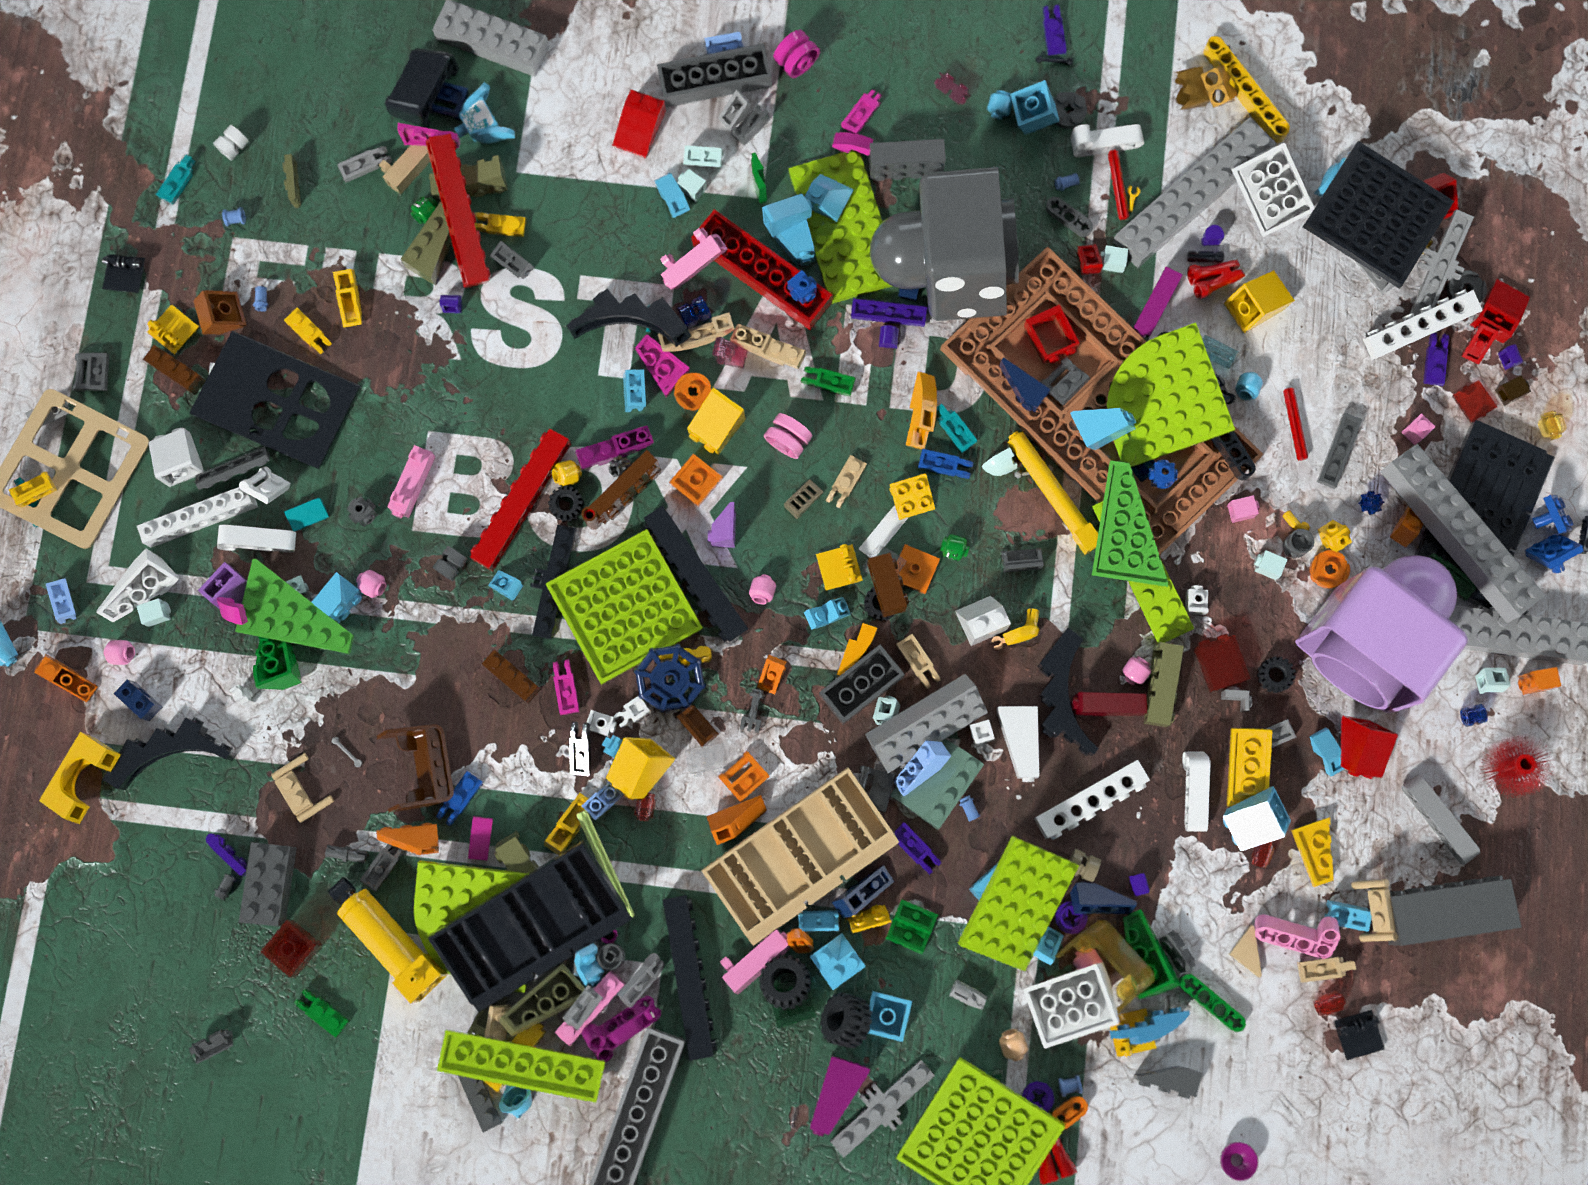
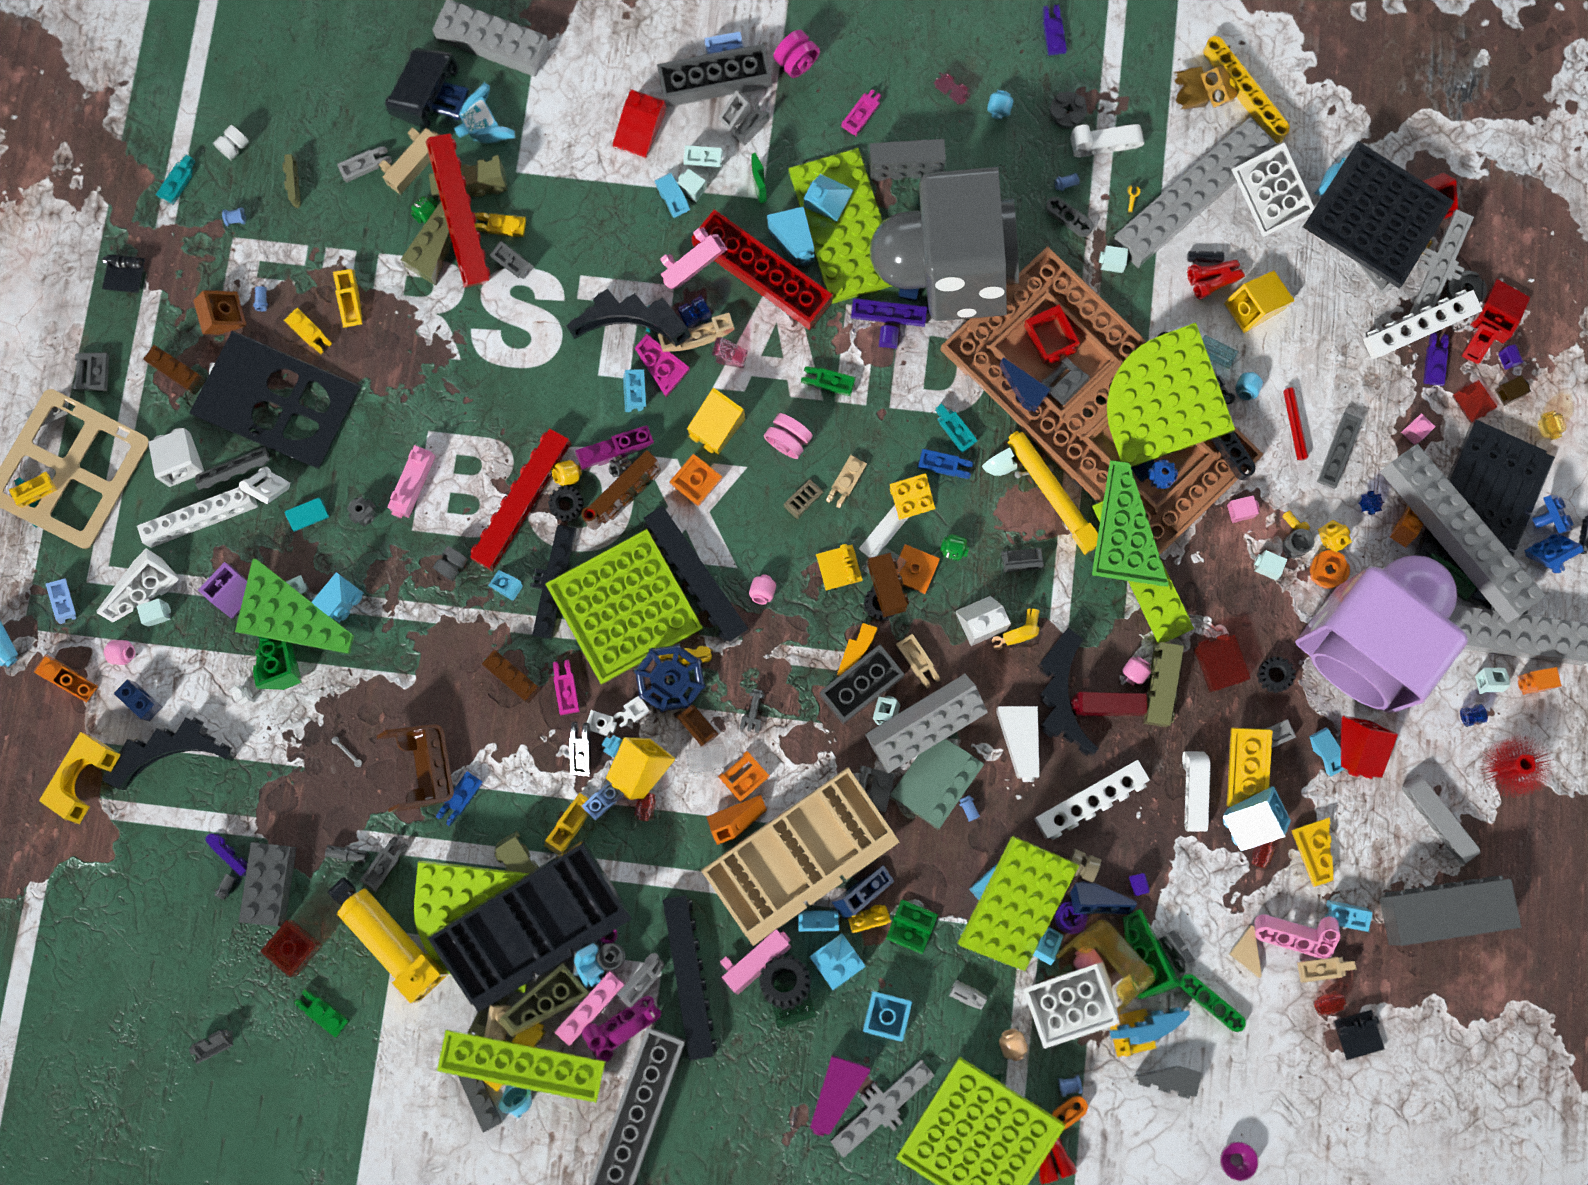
yellow hinge [147,304,199,355] -> none
dark pink slope [216,597,248,625] -> none
white beam [217,525,296,552] -> none
tan plate [271,753,334,823] -> none
bright pink head [356,570,386,598] -> none
orange slope [376,823,439,855] -> none
dark pink wing [397,123,460,148] -> none
dark purple brick [439,295,462,313] -> none
dark pink slope [468,816,493,861] -> none
light grey hinge [563,986,603,1031] -> none
yellowish green axle [577,810,635,918] -> none
orange plate [674,373,711,411] -> none
medium lavender slope [708,502,736,548] -> none
tan slope [730,324,806,369] -> none
orange slope [757,655,786,695] -> none
medium azure slope [762,194,813,238] -> none
blue brick [787,270,817,305] -> none
orange plate [787,928,814,953] -> none
medium azure slope [804,597,851,630] -> none
black tyre [820,993,872,1048] -> none
dark pink slope [832,132,873,156] -> none
light blue slope [893,741,951,796] -> none
dark purple hinge [893,823,941,875] -> none
light orange slope [906,372,937,450] -> none
white panel [970,720,995,746] -> none
medium azure slope [1011,80,1059,135] -> none
dark purple gear [1022,1081,1054,1112] -> none
black hinge [1035,56,1073,66] -> none
medium azure slope [1070,408,1136,450] -> none
red slope [1078,244,1103,275] -> none
red axle [1108,150,1129,220] -> none
magenta slope [1133,267,1183,338] -> none
white brick [1185,586,1209,615] -> none
dark purple brick [1201,225,1224,246] -> none
light grey bracket [1221,687,1252,712] -> none
tan plate [1351,879,1398,942] -> none

